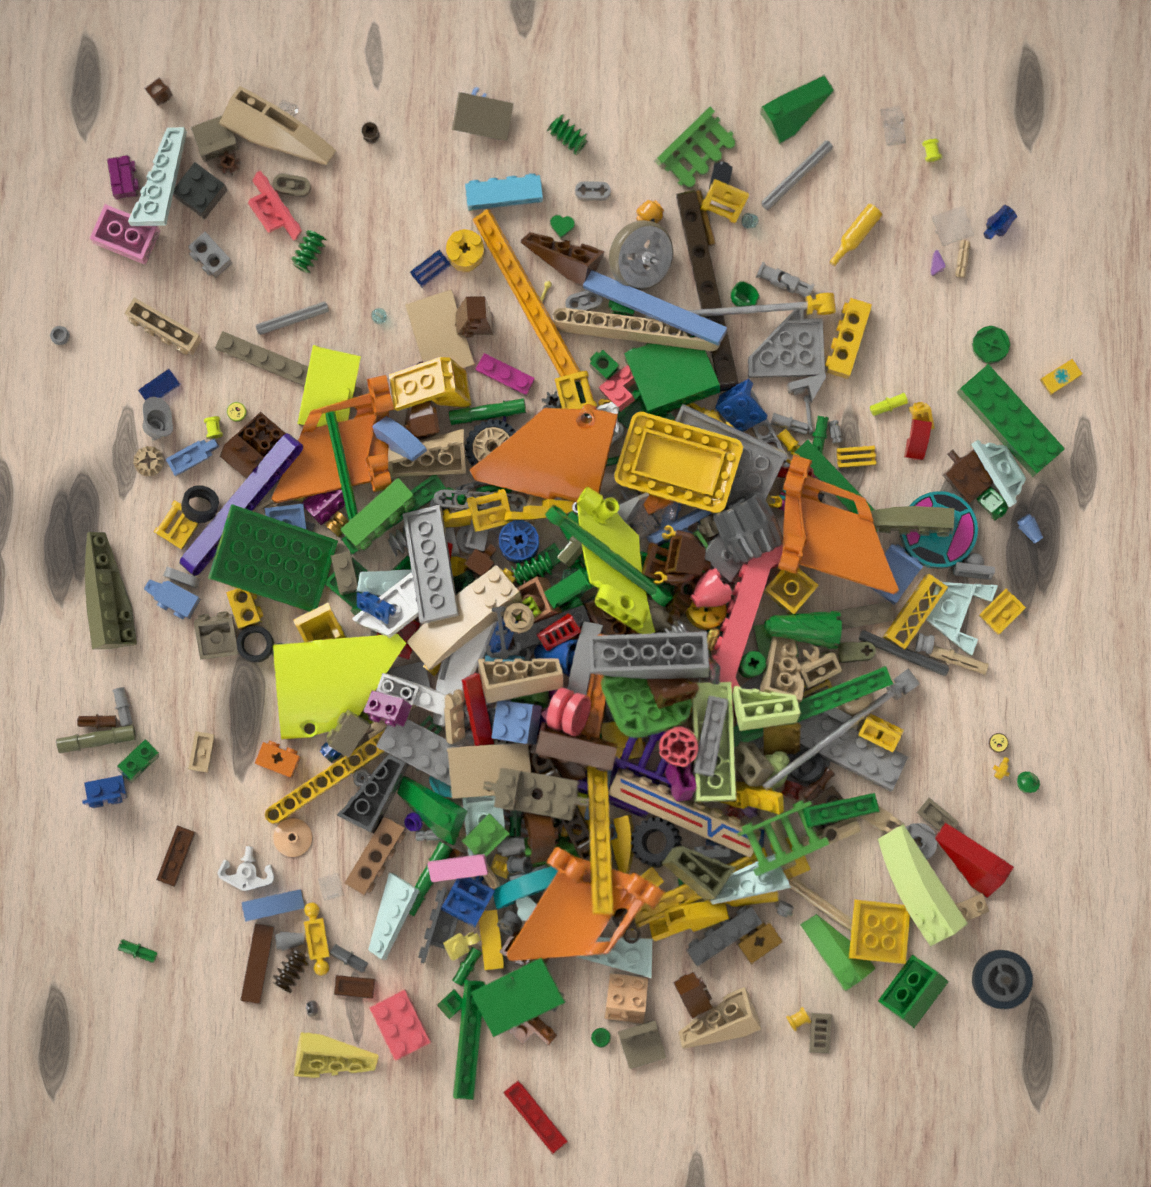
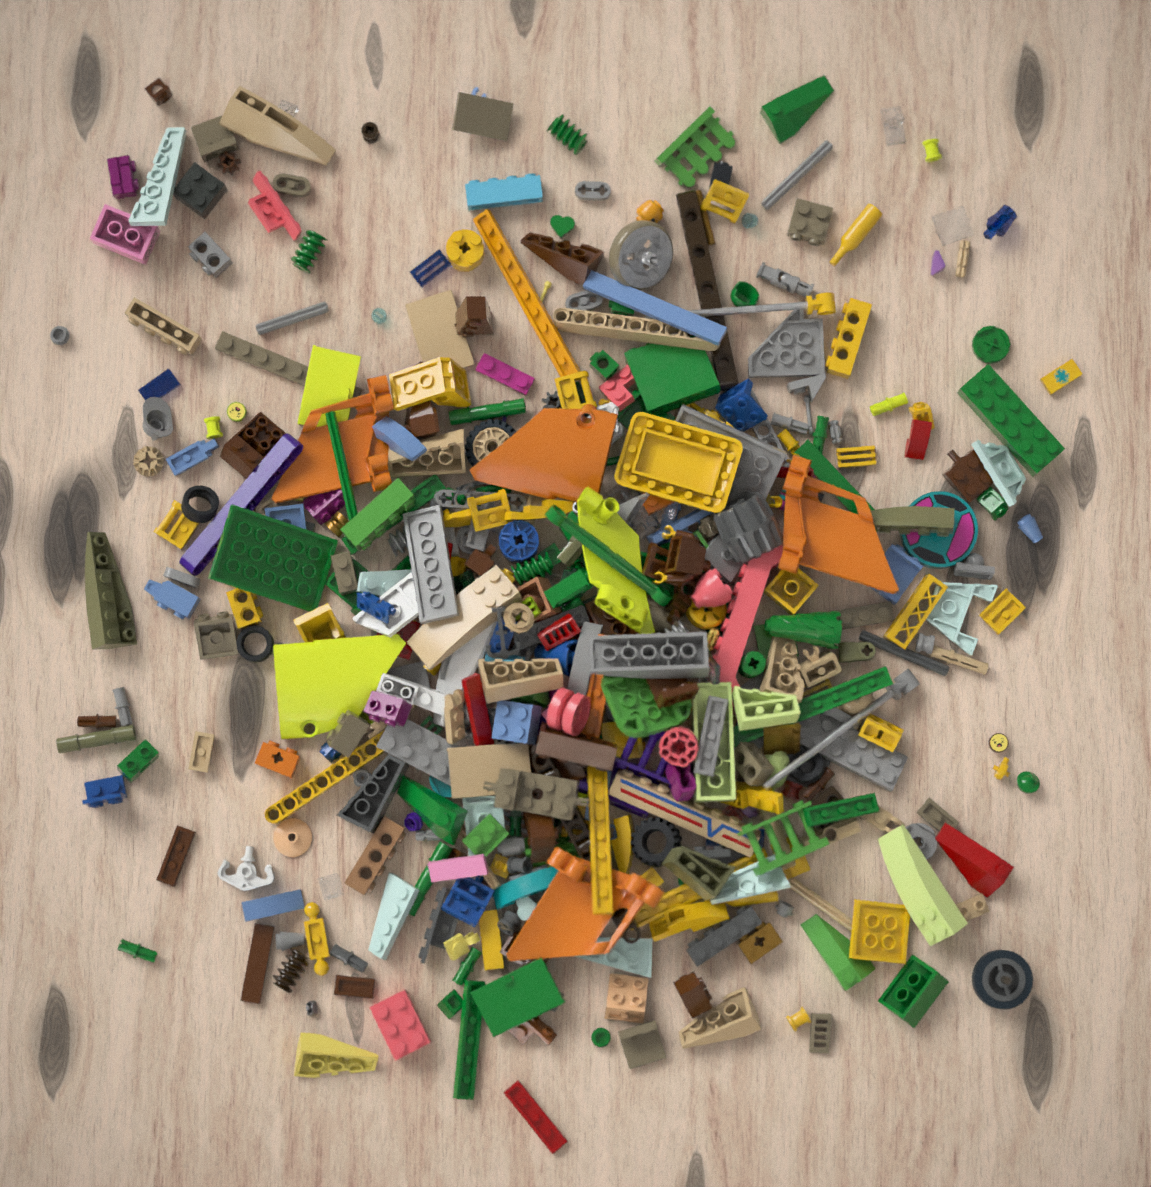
none -> dark tan plate [787,198,833,246]

